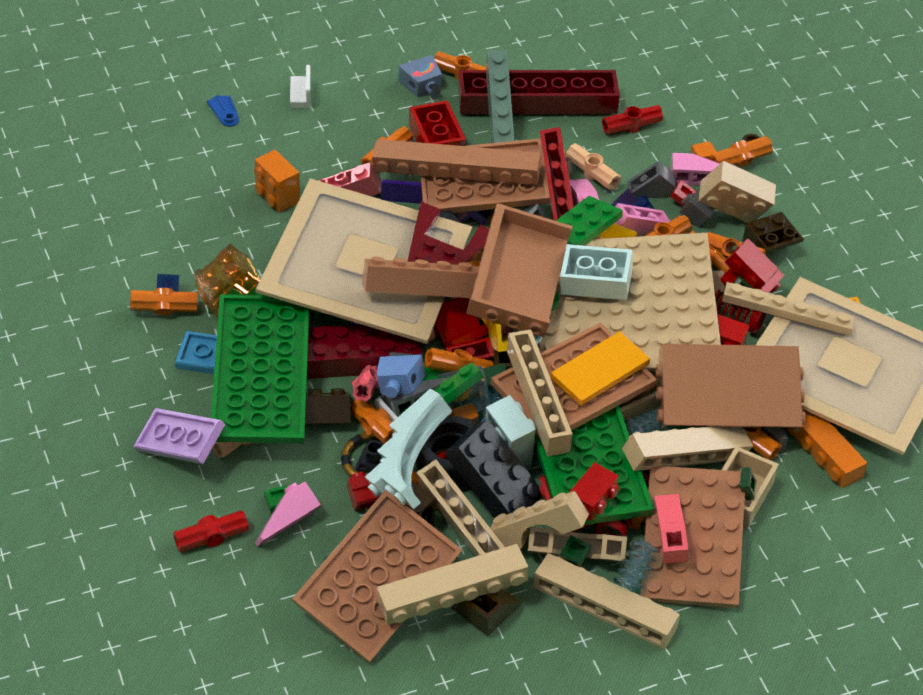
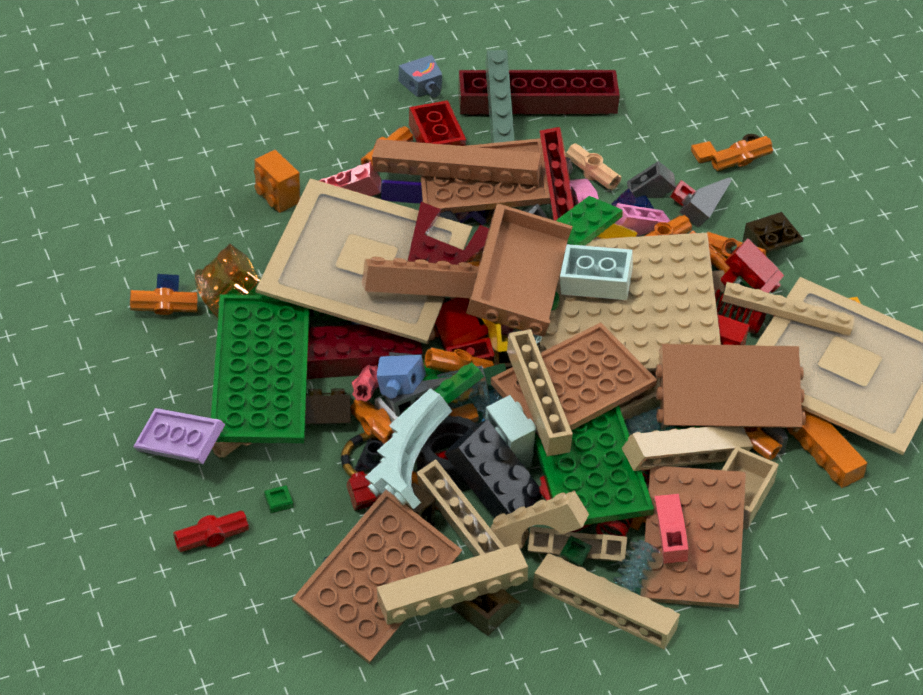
dark azure tile [175,331,217,374] -> none
blue piece [207,95,239,127] -> none
bright pink slope [255,482,321,547] -> none
white panel [290,65,310,108] -> none
orange piece [434,51,486,80] -> none
light orange tile [550,331,650,406] -> none
red brick [569,462,619,521] -> none
red piece [602,105,663,134] -> none
bright pink slope [670,153,719,186] -> none
tan piece [699,161,776,223] -> none
dark green tile [739,467,757,501] -> none

